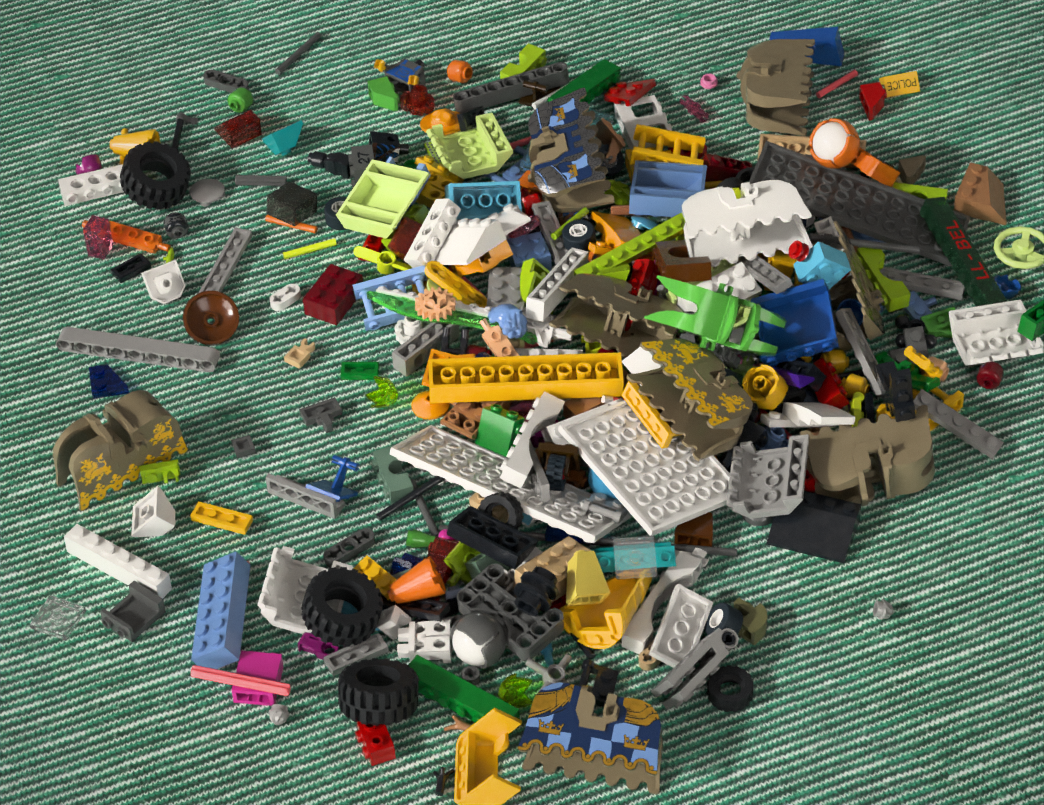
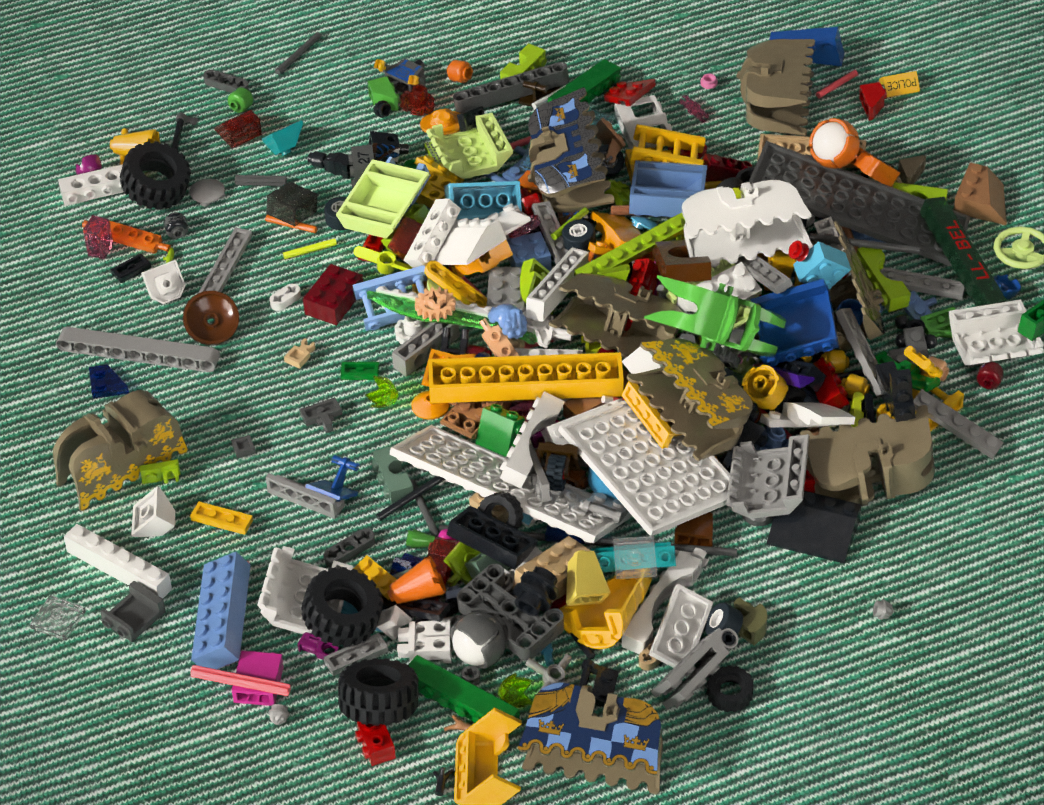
none -> black plate [373,100,391,118]

